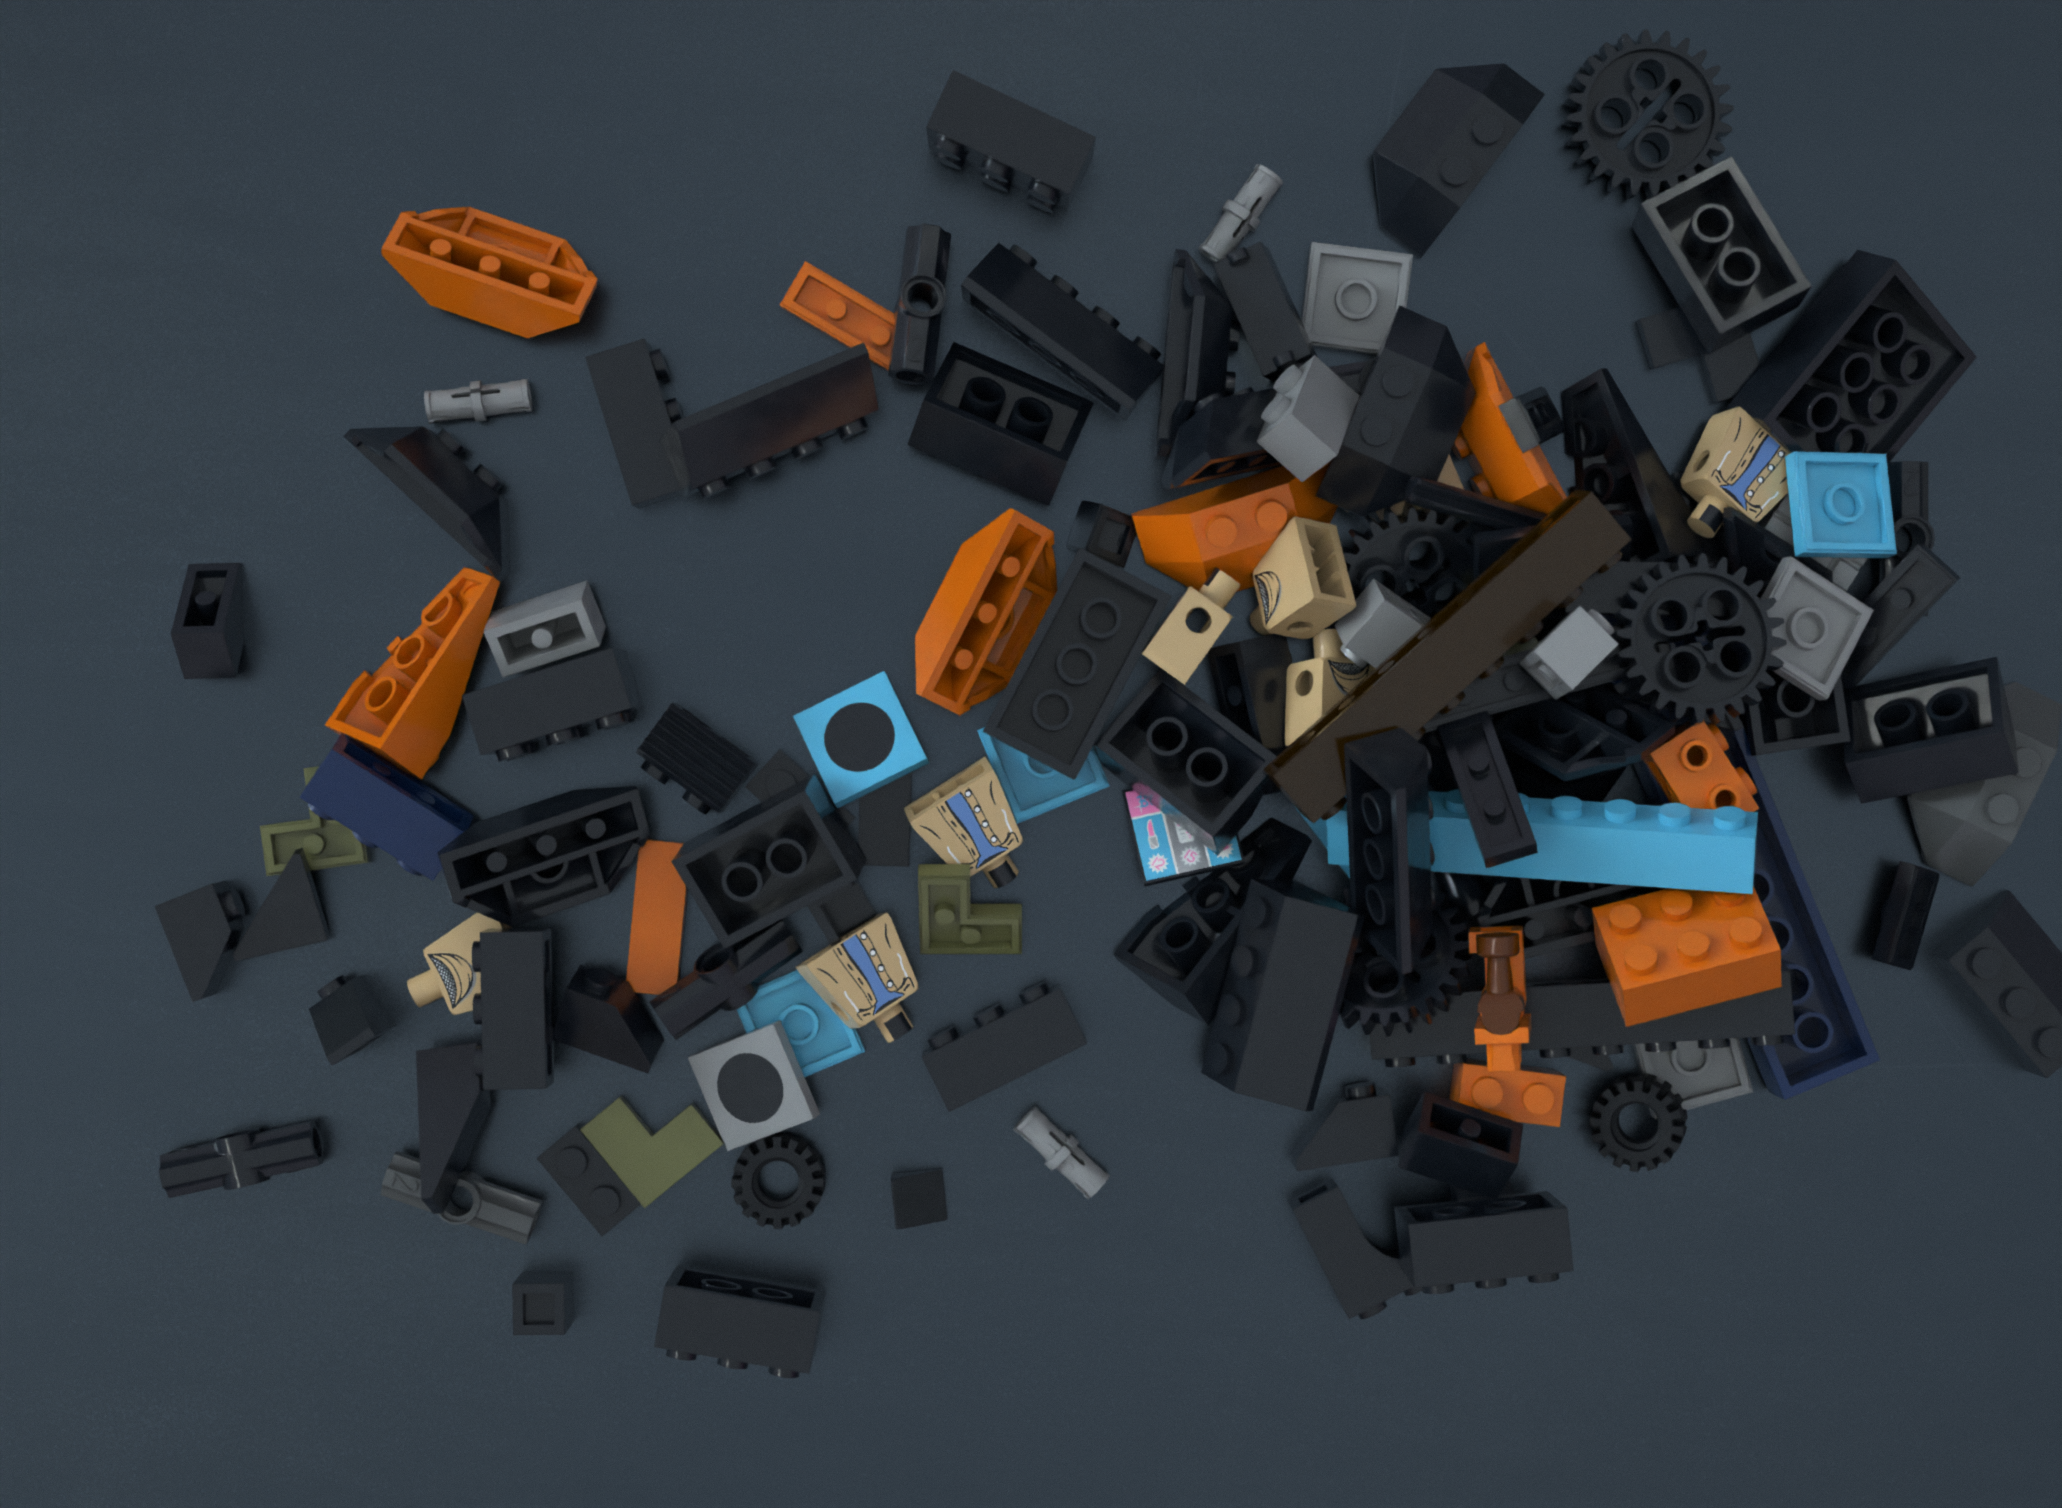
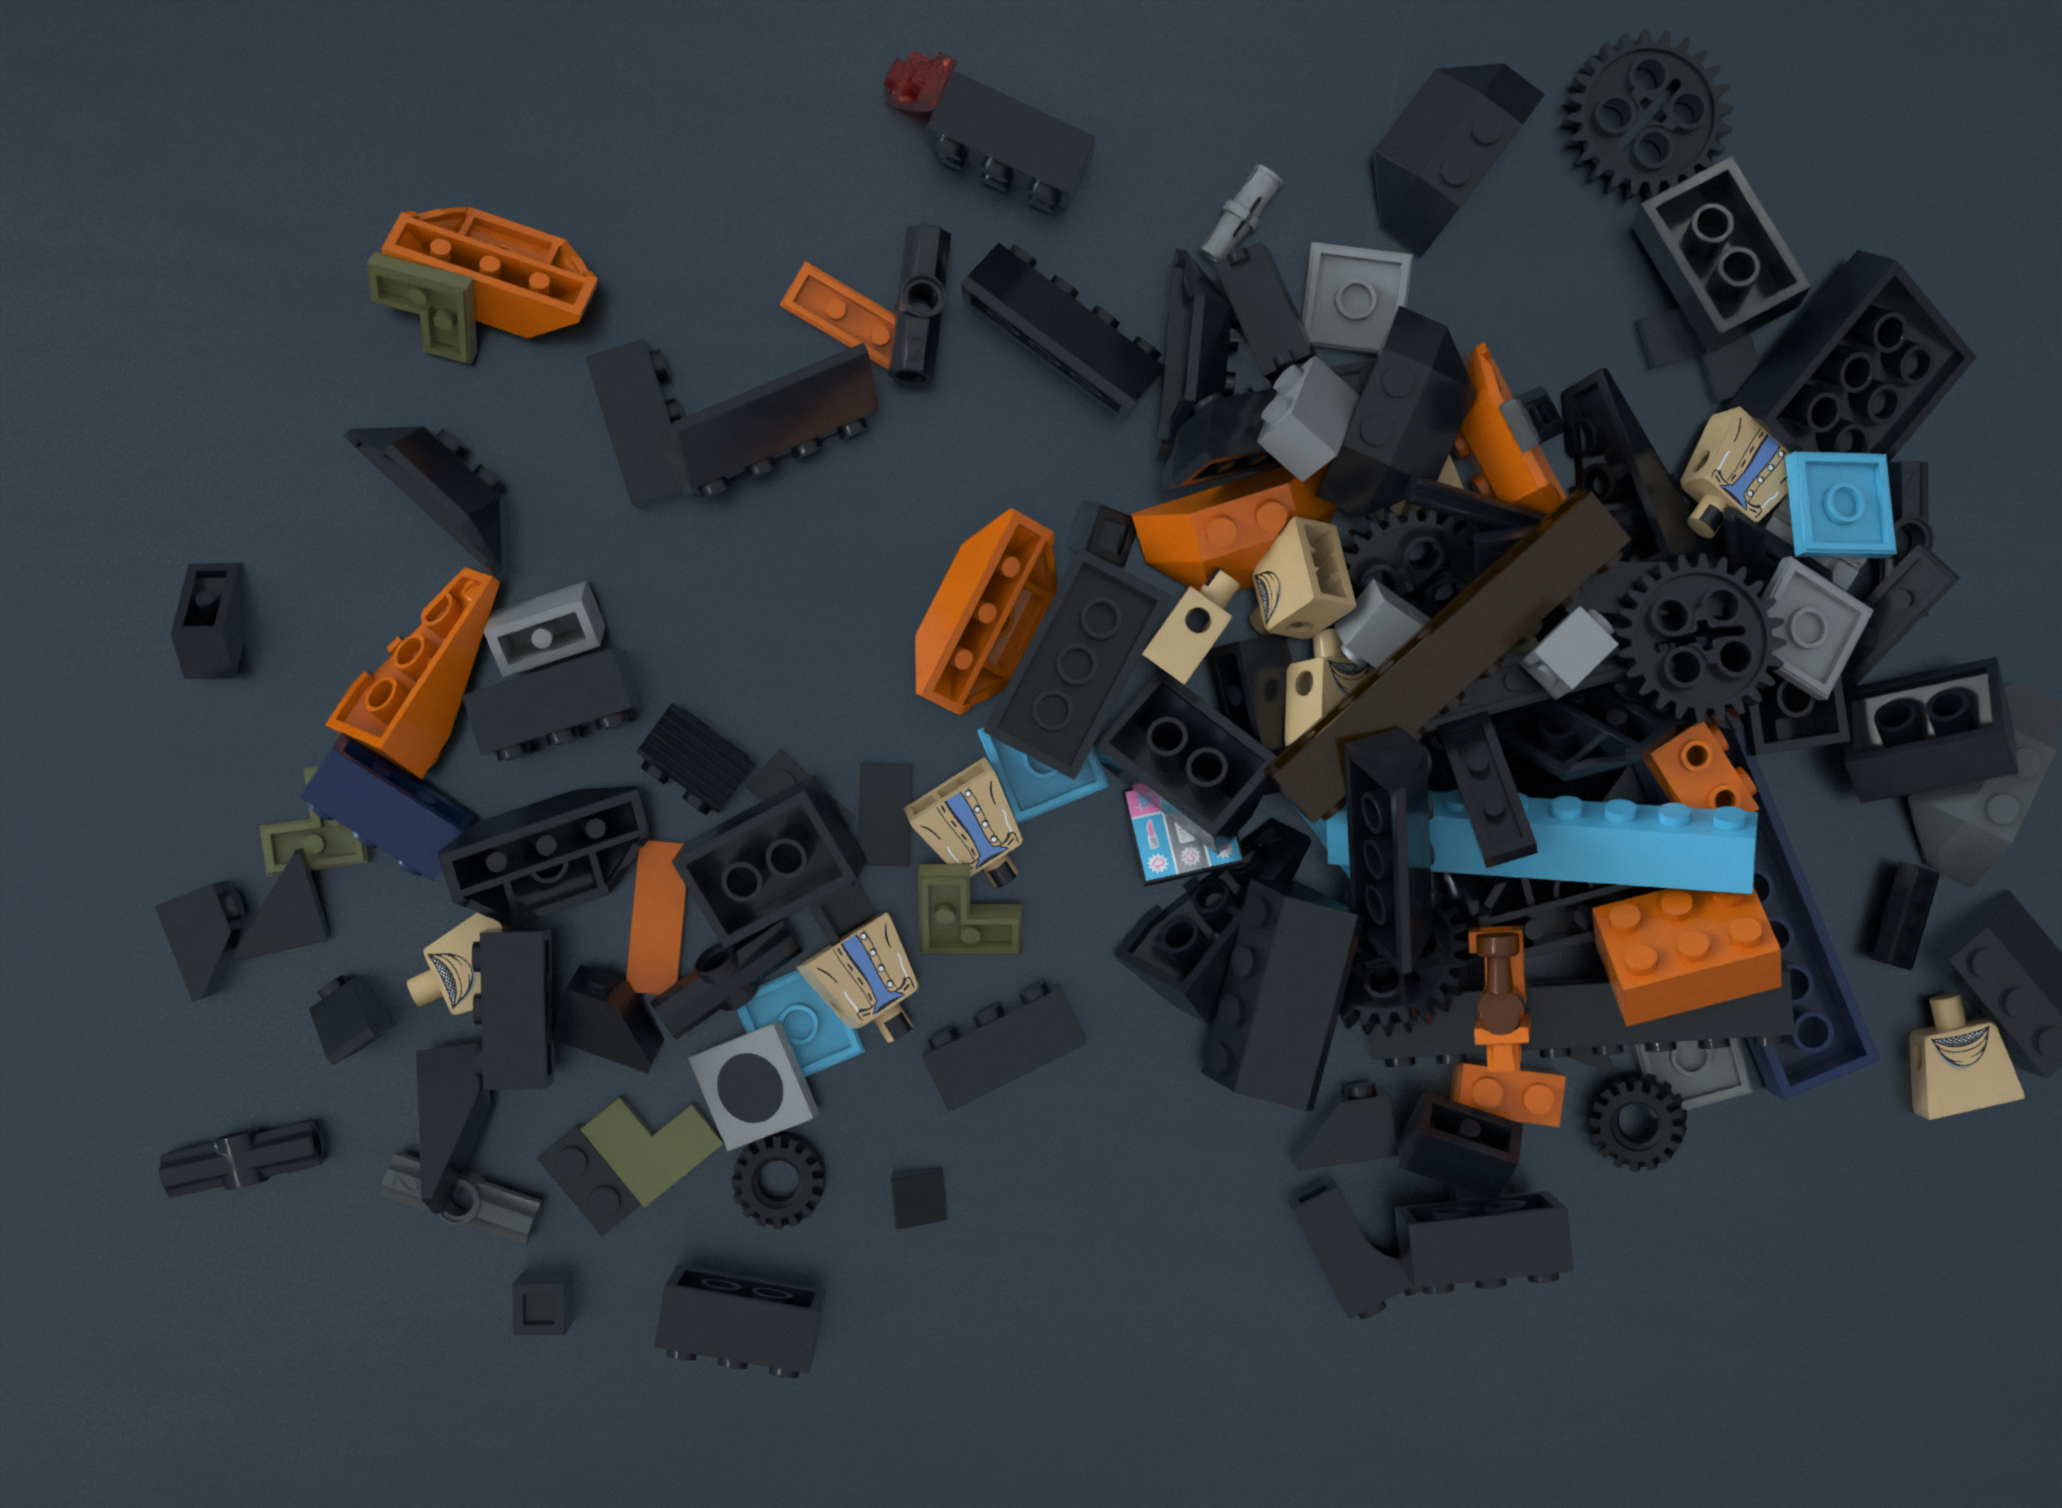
light grey pin [424,379,533,424] -> none
medium azure tile [793,671,929,808] -> none
black slope [907,342,1094,506] -> none
light grey pin [1013,1106,1110,1199] -> none
none -> olive tile [367,252,477,364]
none -> clear red slope [883,50,957,112]
none -> tan torso [1909,993,2025,1120]

